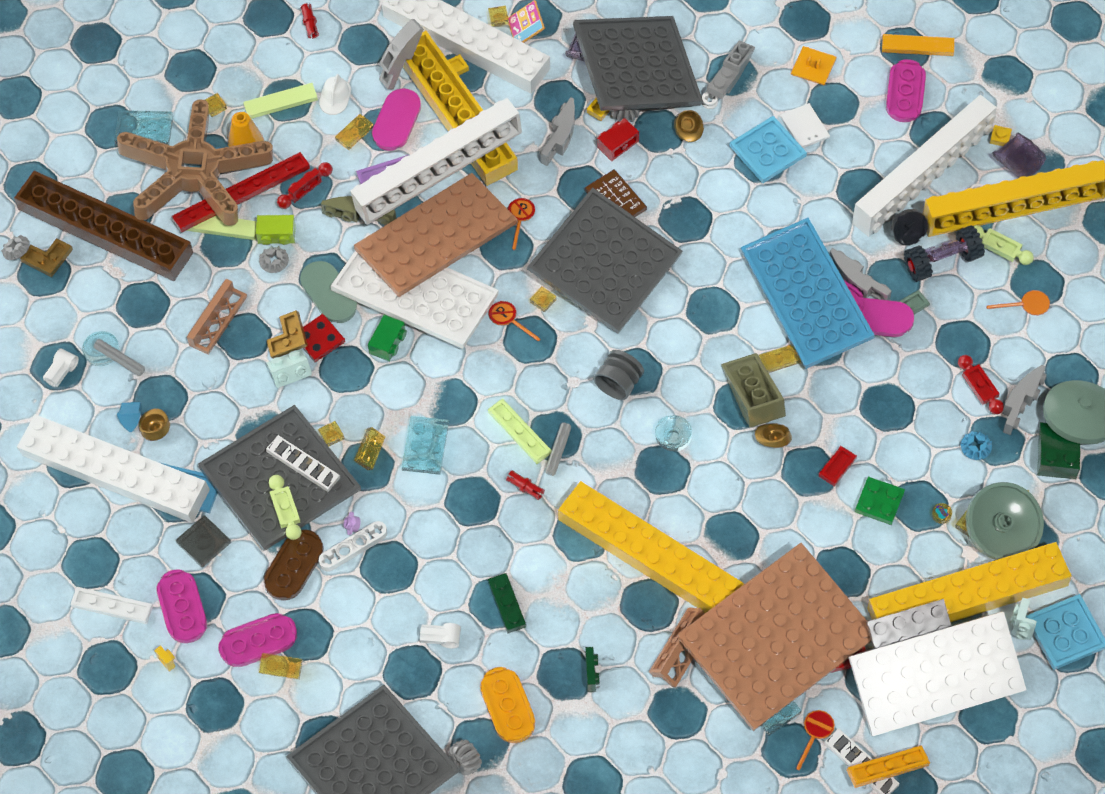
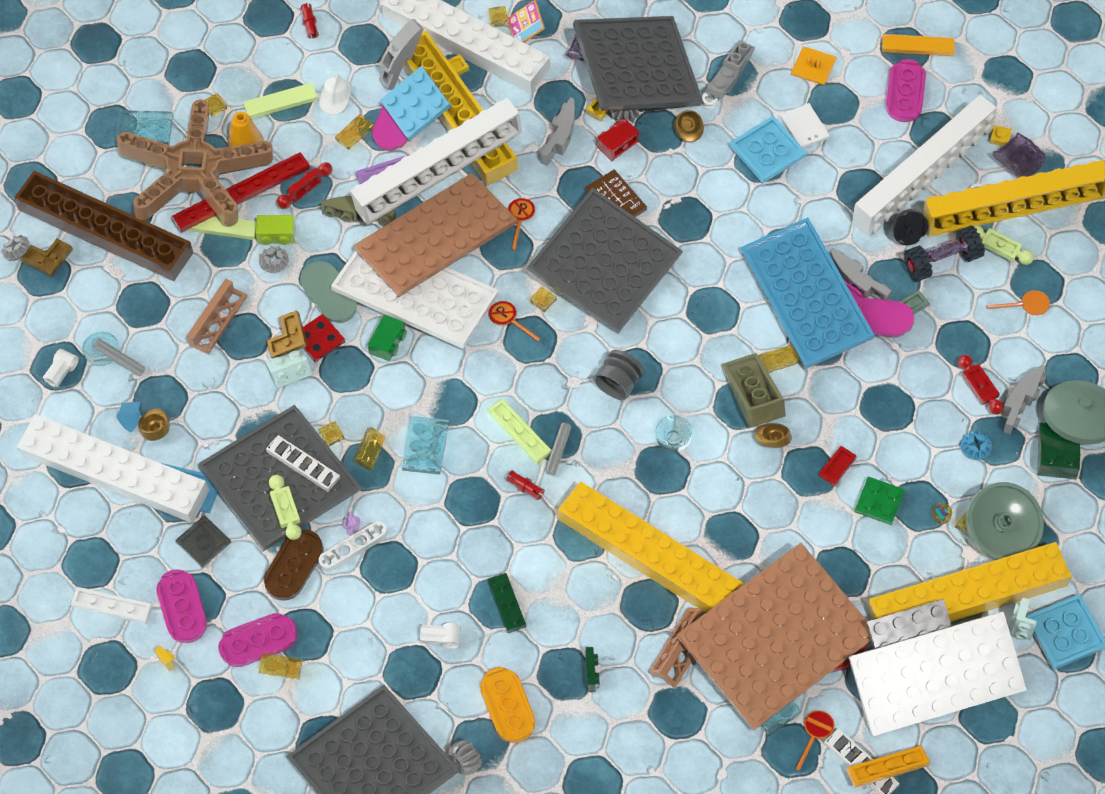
none -> medium azure plate [380,66,452,140]

